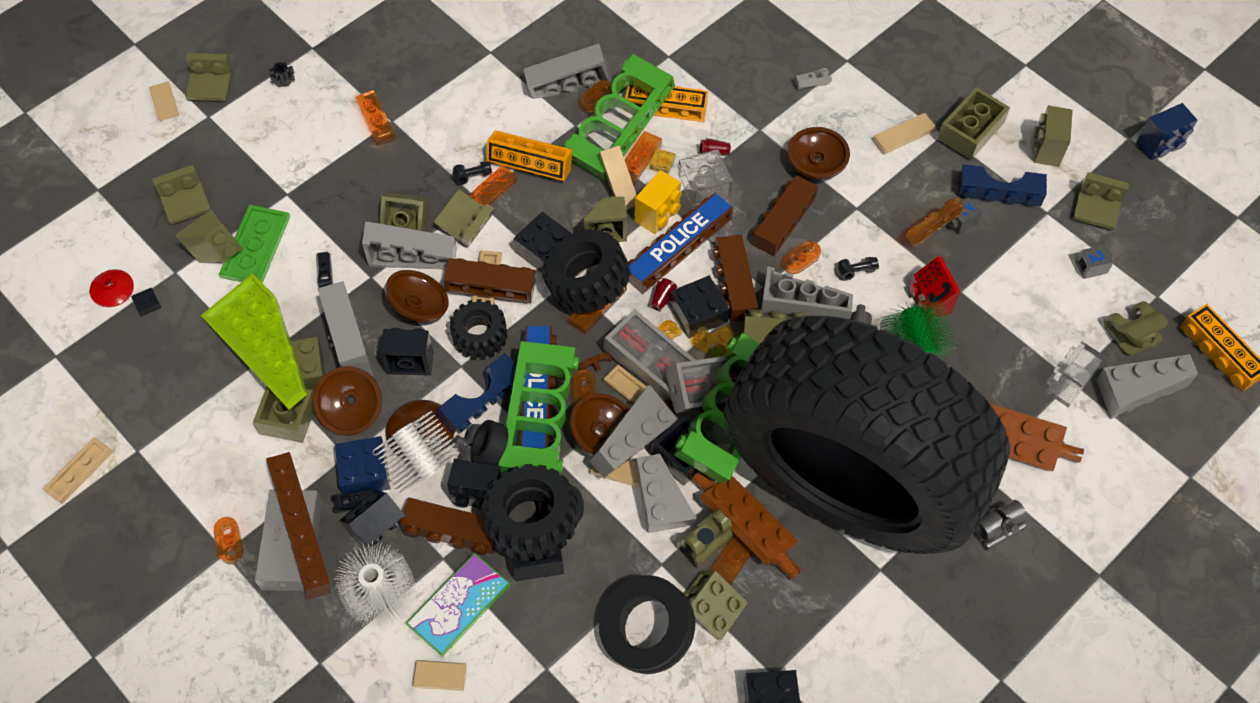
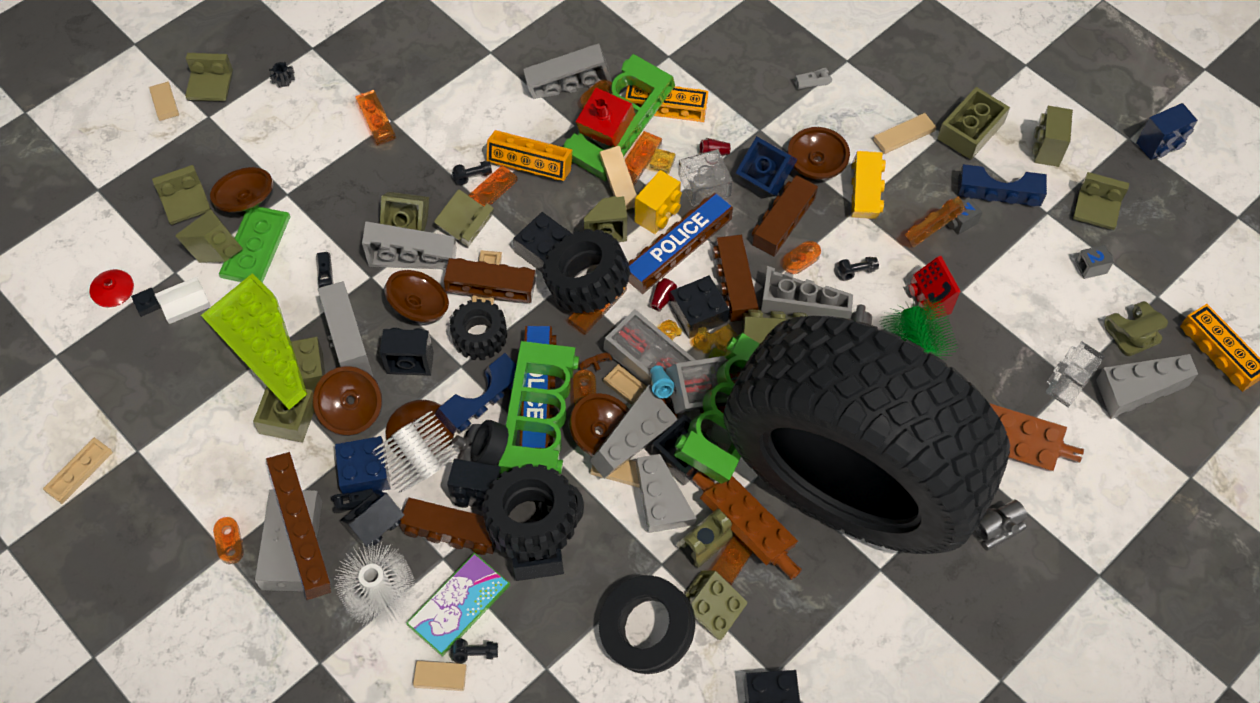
none -> white panel [155,277,211,324]
none -> reddish brown dish [210,167,273,212]
none -> black bar [451,639,498,664]
none -> red brick [576,88,635,148]
none -> medium azure cone [650,365,674,398]
none -> dark blue brick [736,136,798,196]
none -> yellow wedge [851,151,886,219]

